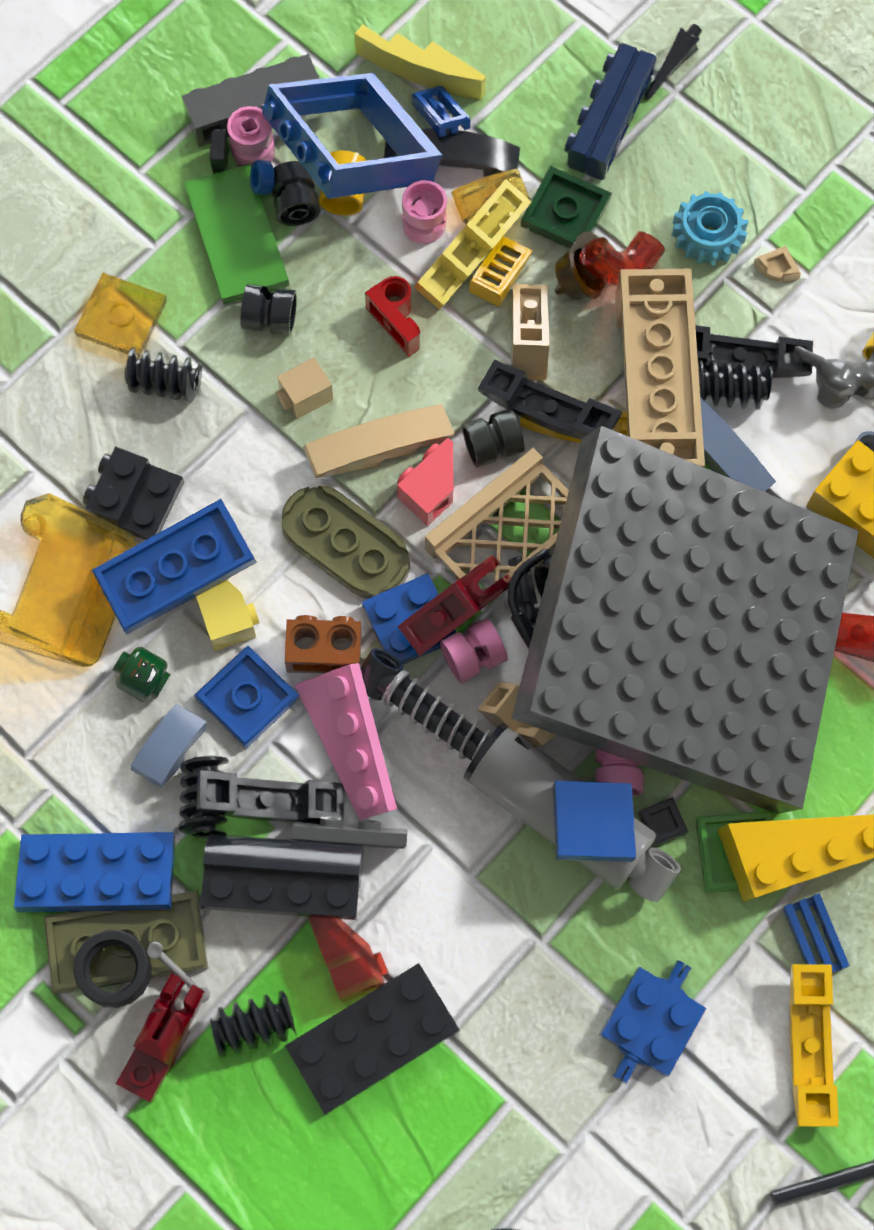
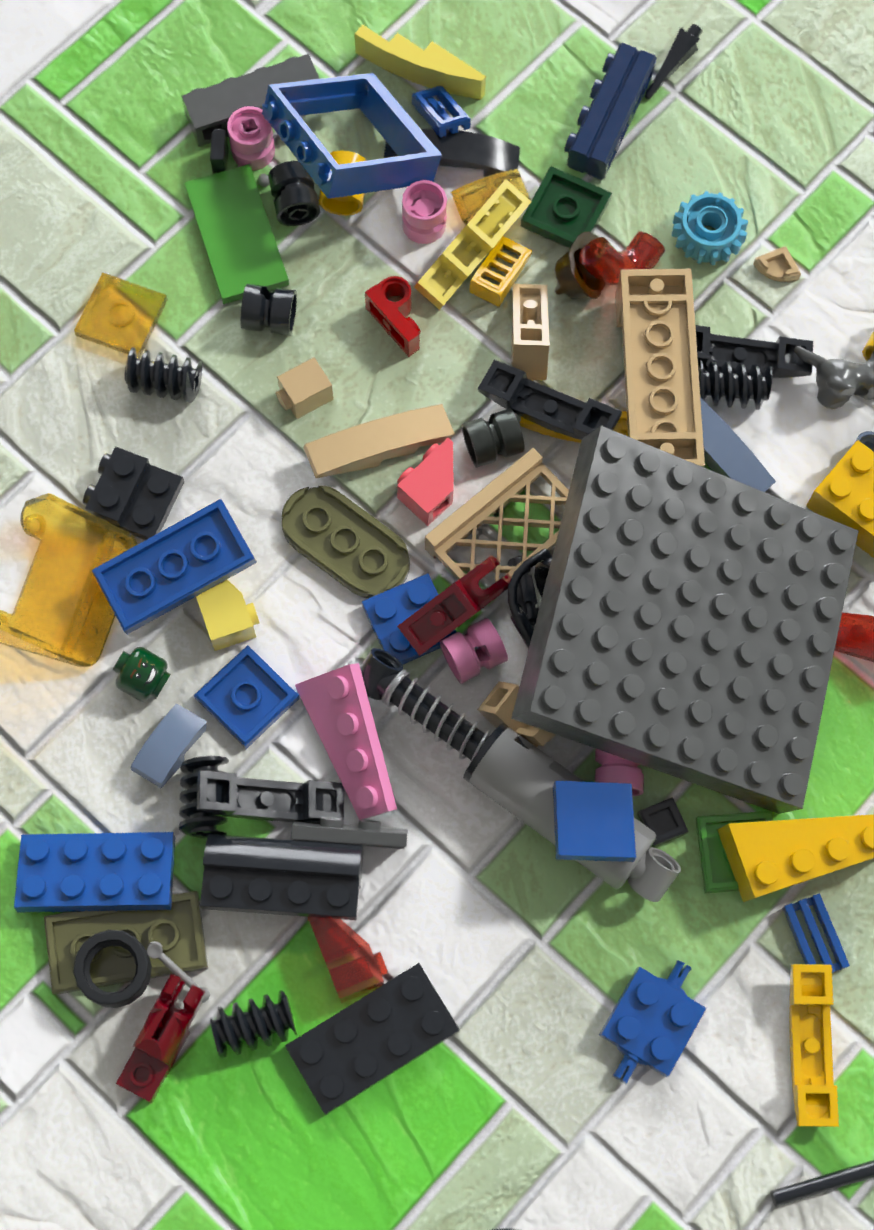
blue tile [250,160,274,195] -> none
dark orange brick [284,615,362,674] -> none

